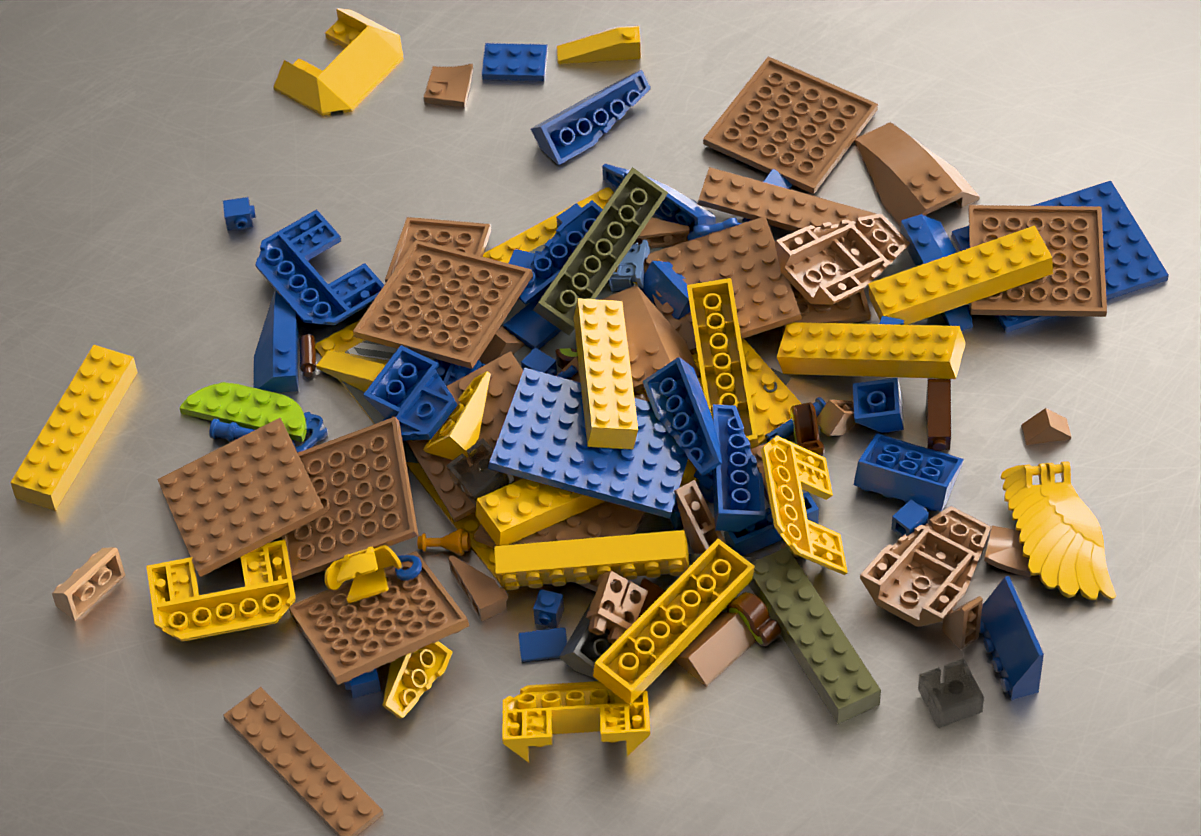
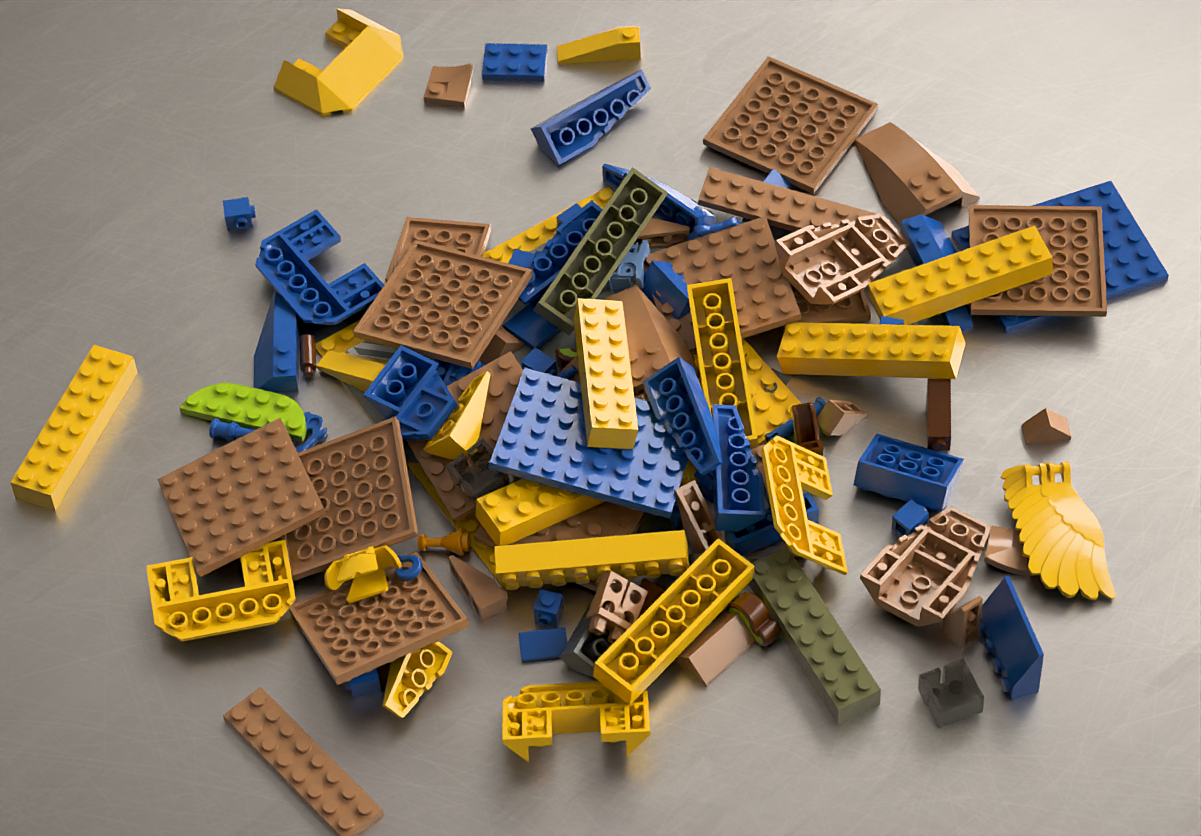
light nougat slope [52,547,126,621] -> none
blue slope [853,377,904,433] -> none

